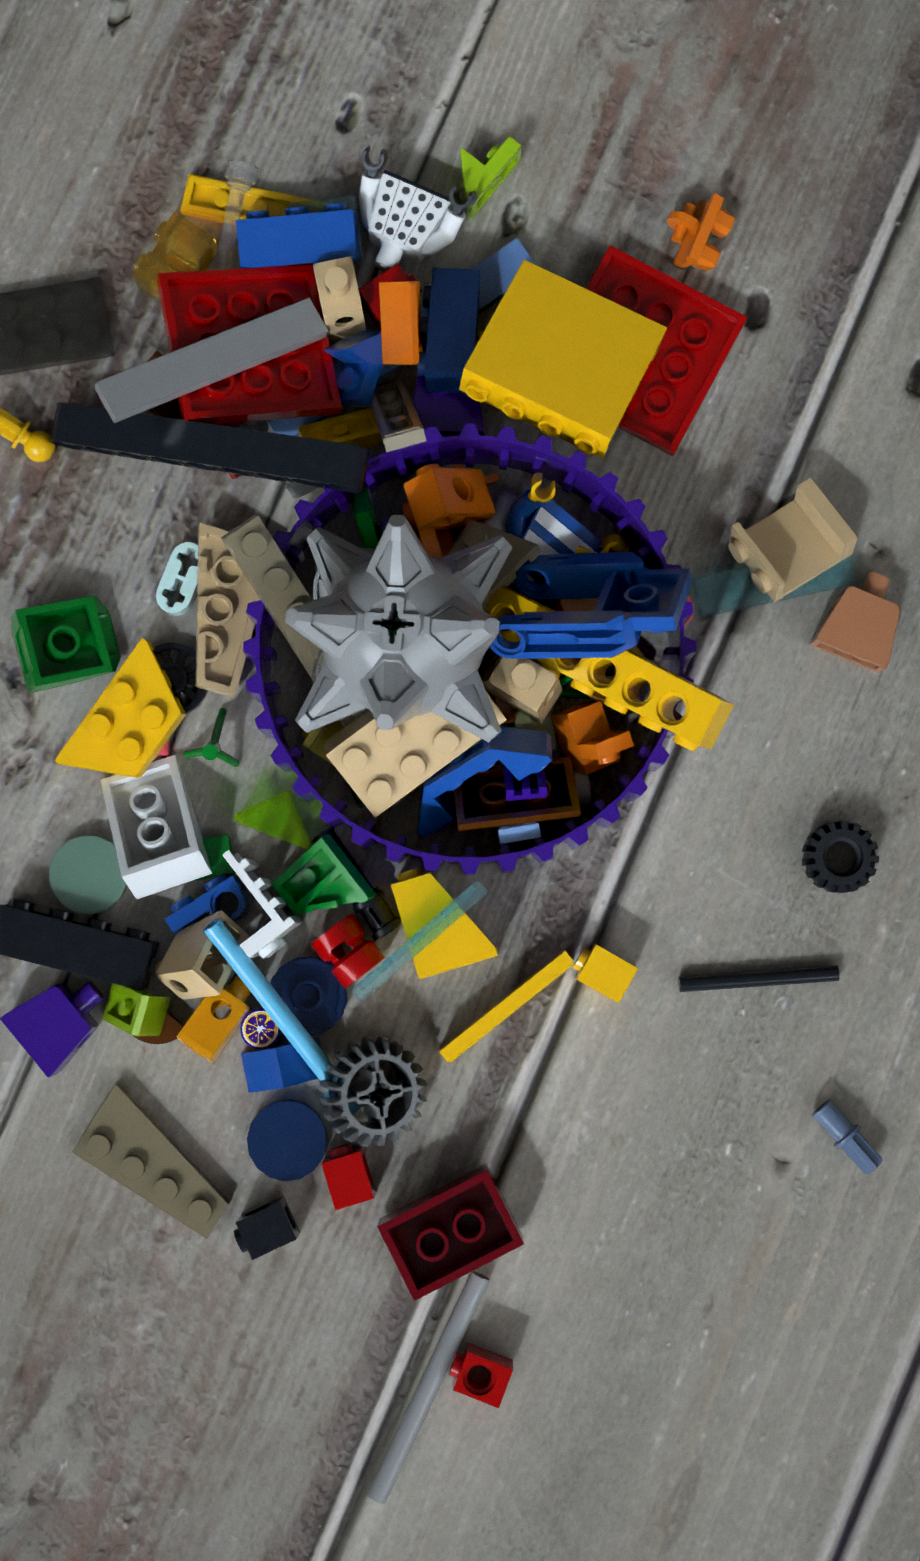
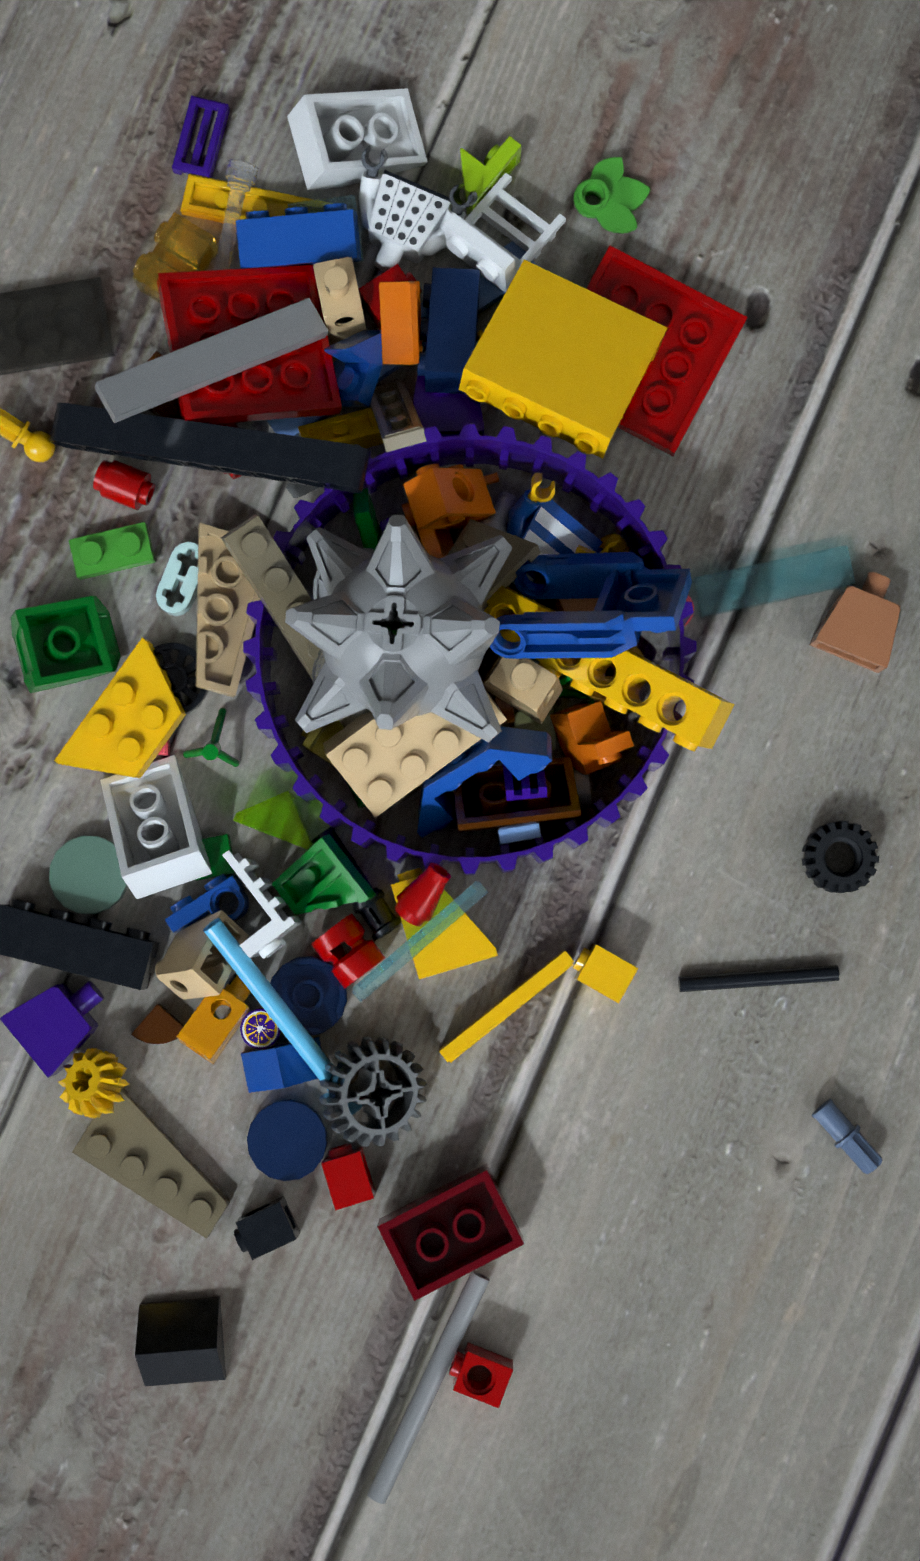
lime slope [102,983,170,1036] -> none
orange hips [666,193,735,271] -> none
tan panel [728,478,858,603] -> none
none -> yellow gear [58,1048,130,1118]
none -> bright green plate [69,522,156,580]
none -> red brick [93,460,155,510]
none -> black slope [135,1297,226,1387]
none -> dark purple tile [172,95,230,178]
none -> white slope [287,88,428,190]
none -> red cone [394,863,451,926]
none -> white plate [443,173,566,293]
none -> bright green plate [573,157,650,234]

